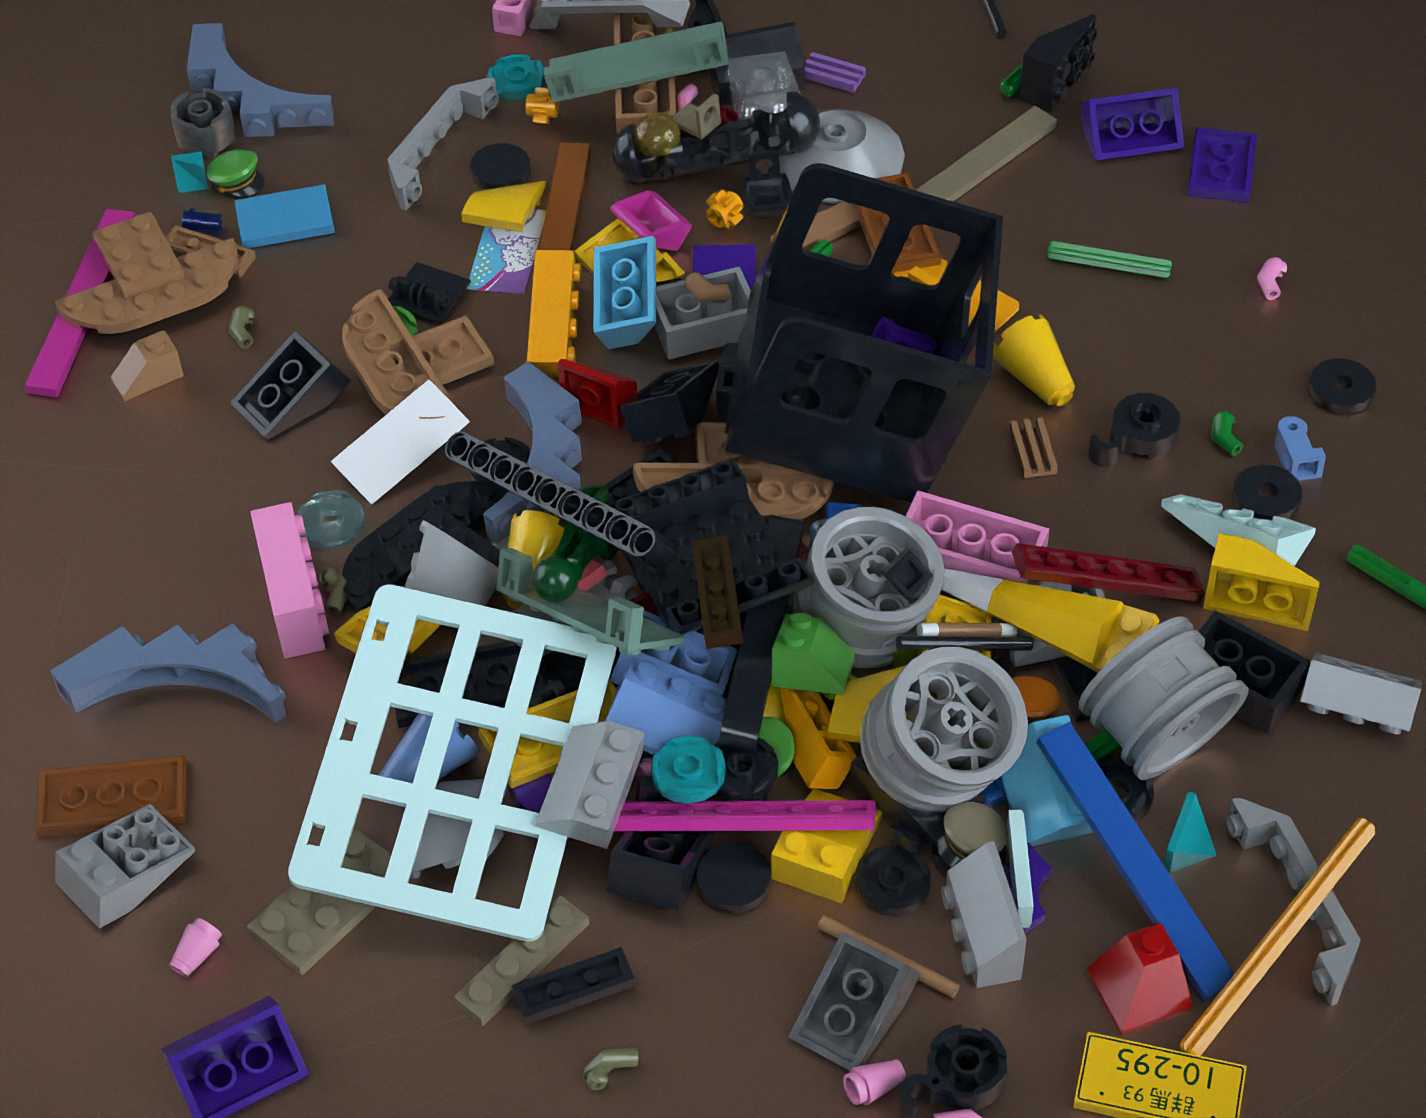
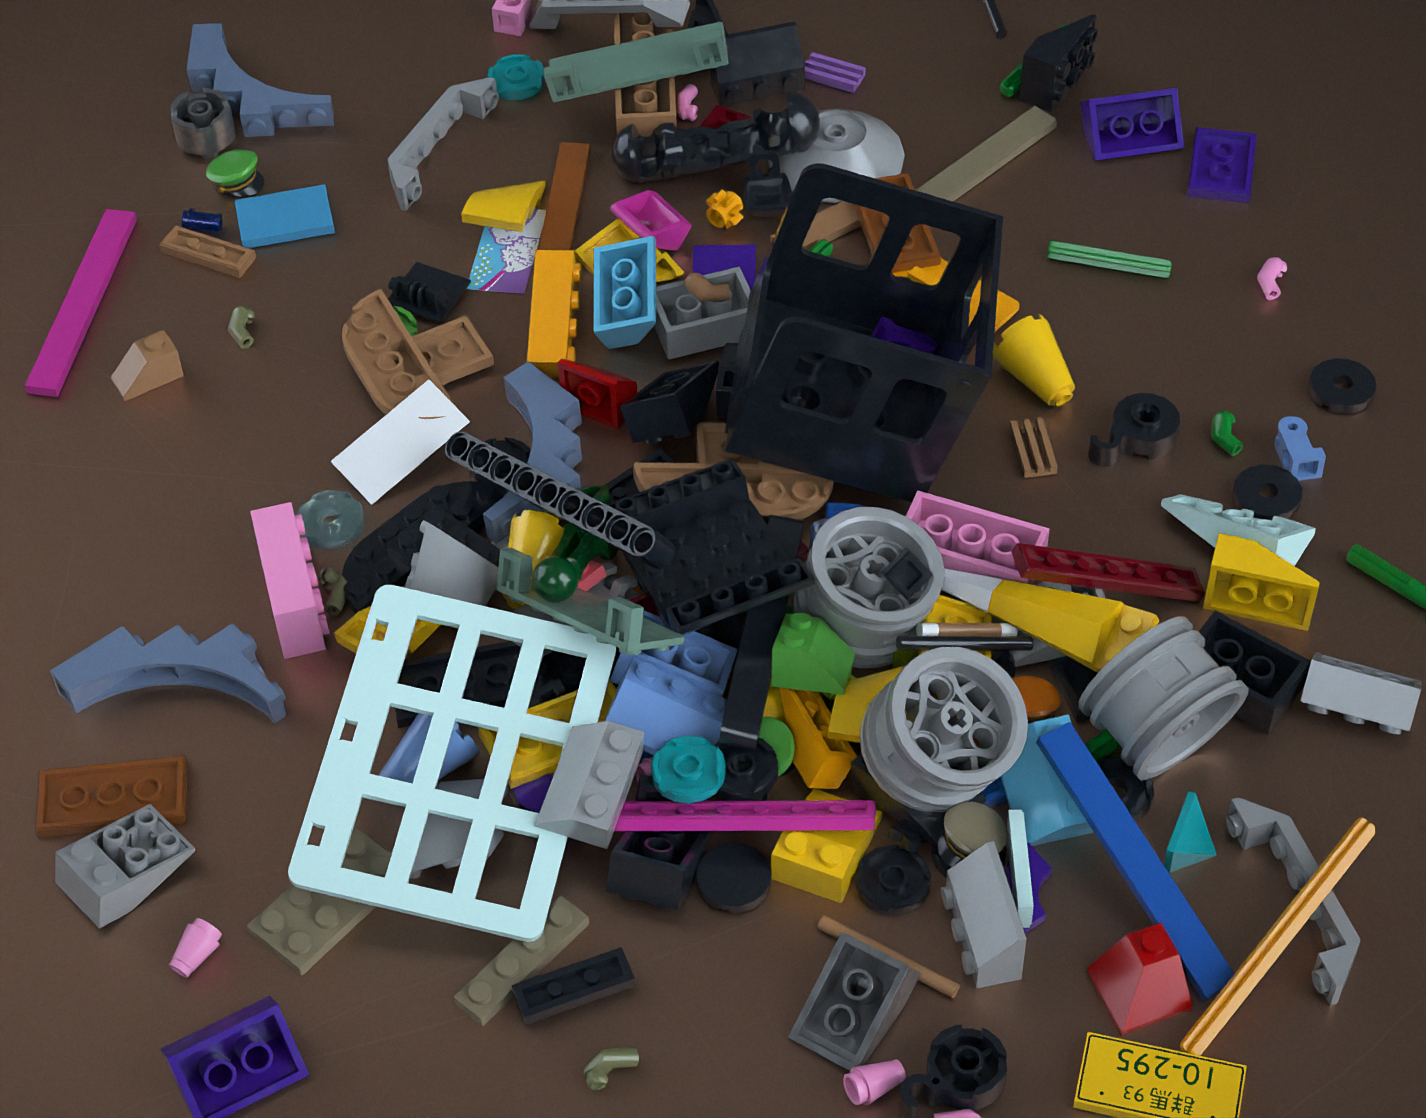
medium nougat plate [54,211,239,334] -> none
teal slope [171,151,208,193] -> none
black slope [230,330,351,440] -> none
black tile [470,143,531,189] -> none
light orange gear [525,87,559,124] -> none
clear yellow hair [634,112,681,157] -> none
dark tan bracket [671,94,721,139] -> none
dark brown plate [692,535,744,649] -> none
clear slope [727,51,799,120] -> none

